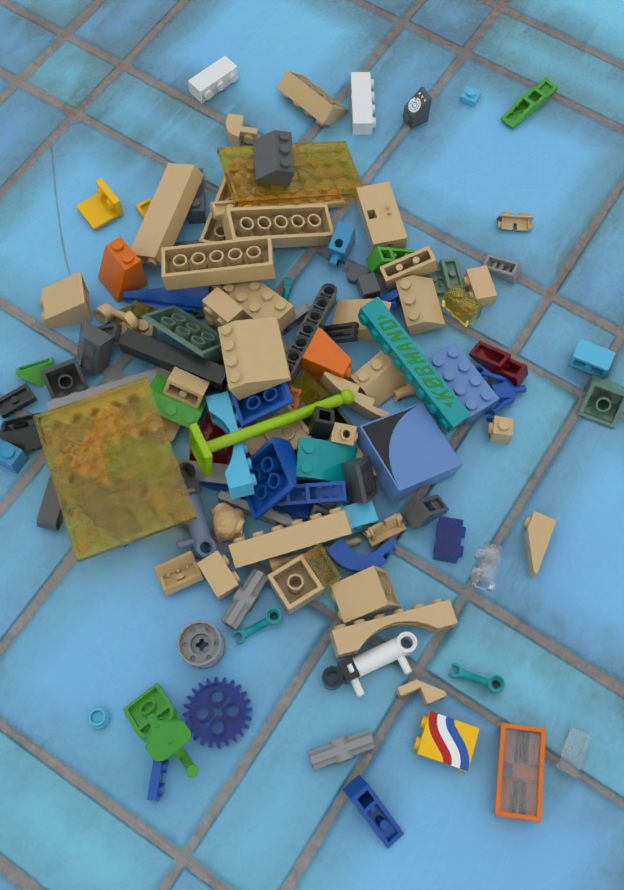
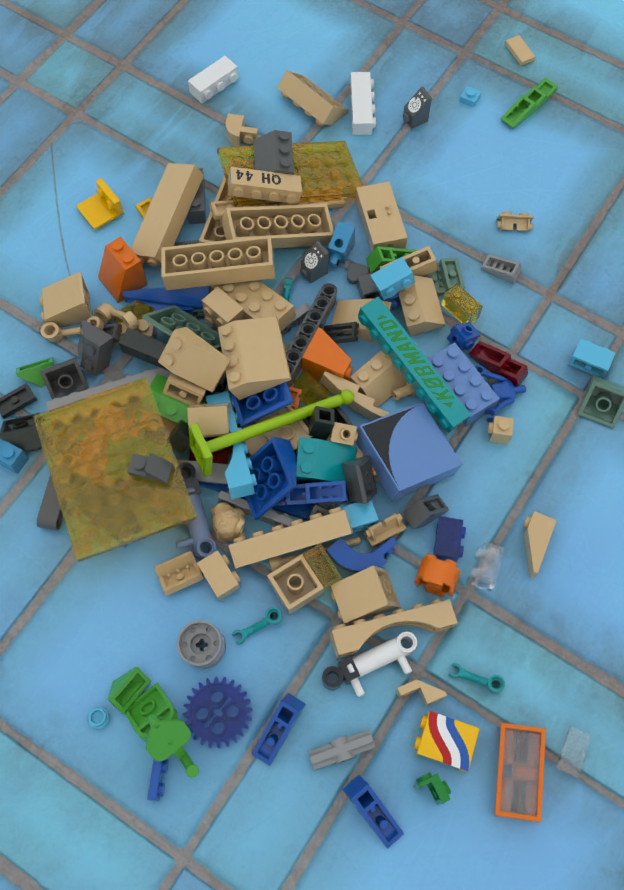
light grey piece [221,569,268,630] -> none
tan brick [463,265,497,309] -> none
none -> tan piece [41,316,104,343]
none -> bright green slope [108,667,151,714]
none -> dark grey slope [127,453,173,484]
none -> tan slope [158,327,231,392]
none -> pearl dark grey brick [166,420,189,455]
none -> tan slope [187,402,230,437]
none -> tan brick [228,167,302,204]
none -> blue slope [252,693,306,766]
none -> dark grey slope [300,241,329,283]
none -> medium azure brick [370,257,416,300]
none -> green bracket [413,772,451,805]
none -> orange brick [414,554,460,597]
none -> blue brick [447,322,481,350]
none -> tan tile [505,35,535,66]

